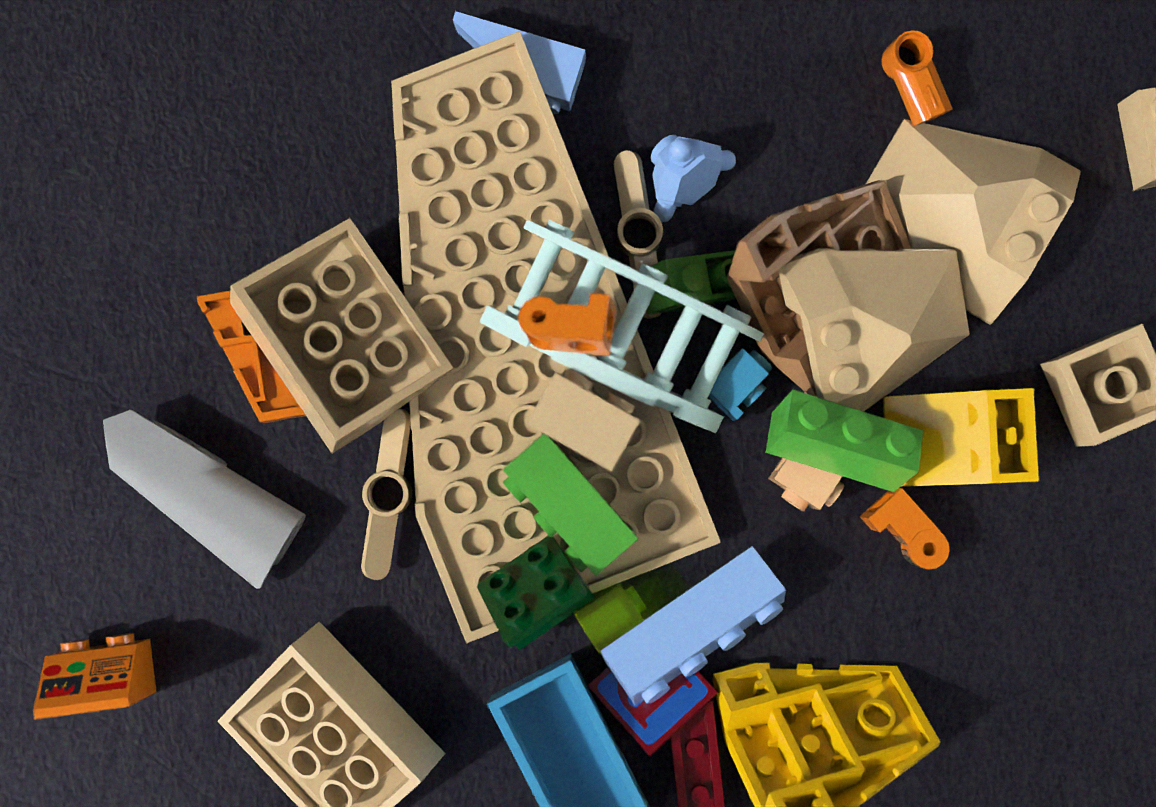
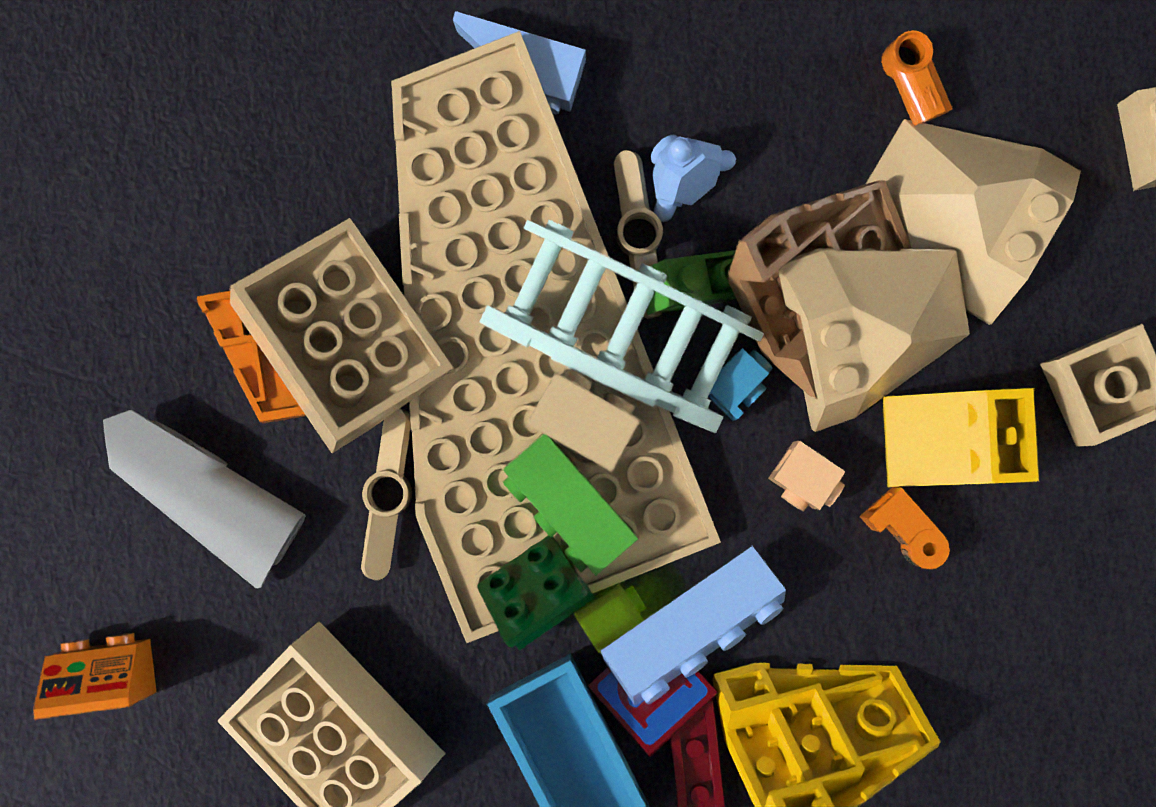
orange leg [518,293,617,356] -> none
bright green brick [766,390,923,492] -> none

